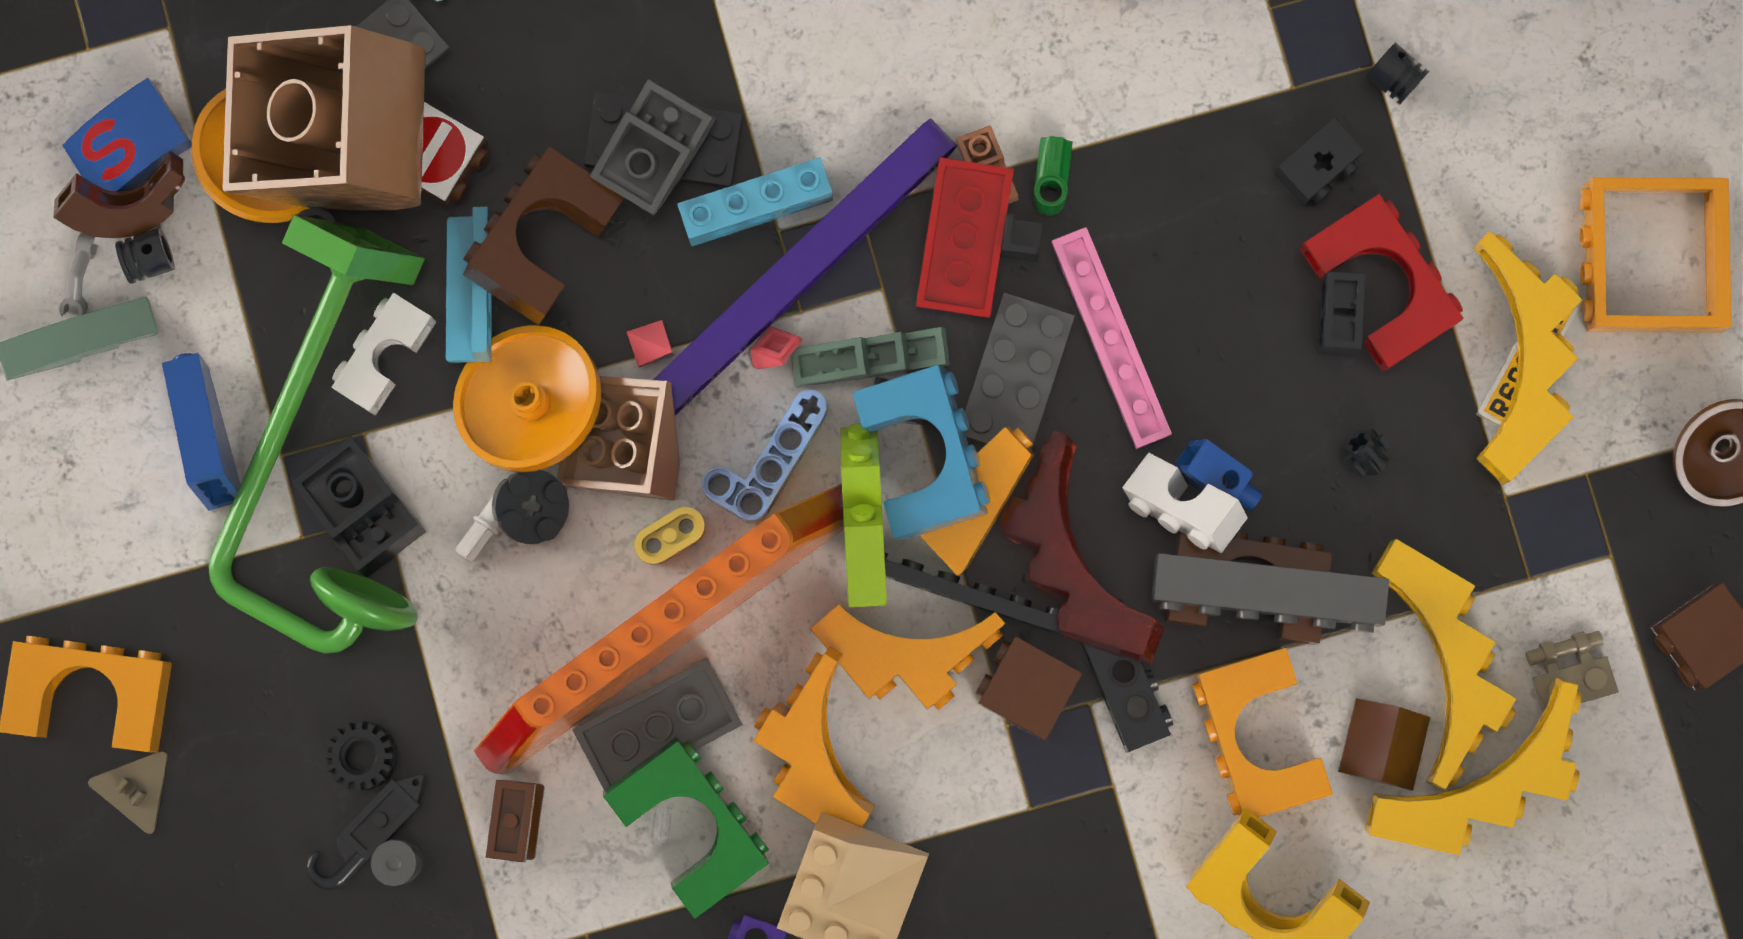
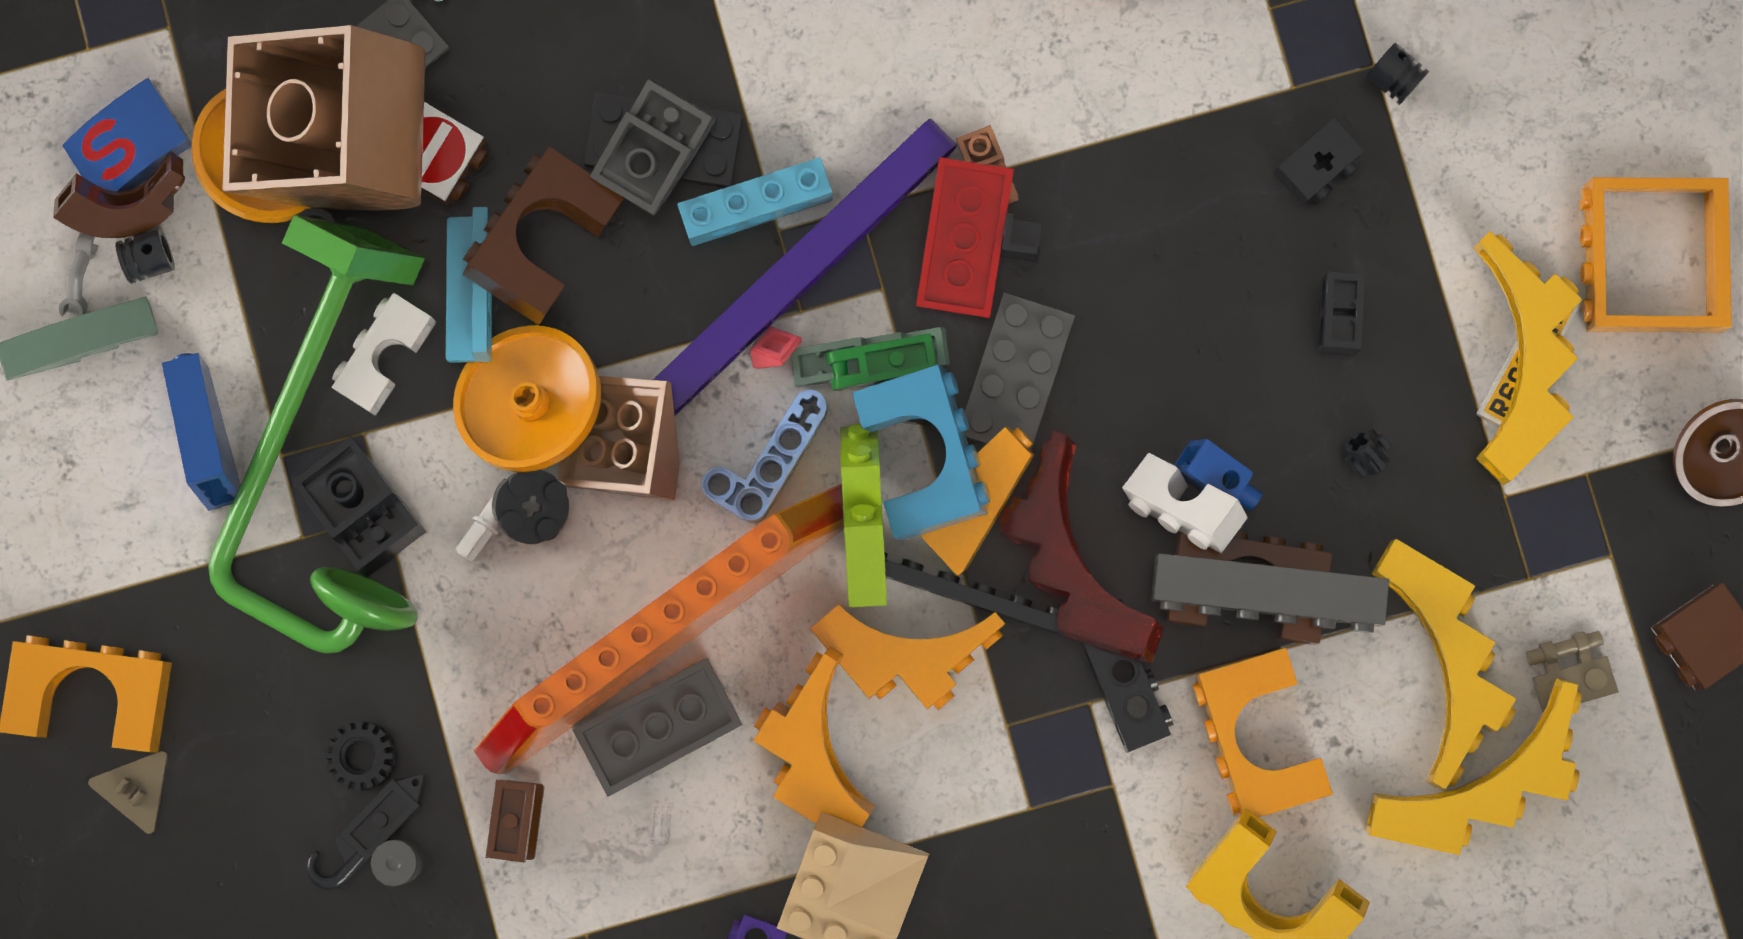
green arch [603,737,769,919] -> none
coral slope [627,320,674,367] -> none
light yellow plate [634,507,705,565] -> none
reddish brown piece [975,636,1082,741] -> none
green piece [1032,136,1073,216] -> none
bright pink plate [1051,227,1172,450] -> none
red arch [1300,194,1464,372] -> none
reddish brown slope [1338,698,1431,791] -> none
none -> green plate [826,333,937,391]

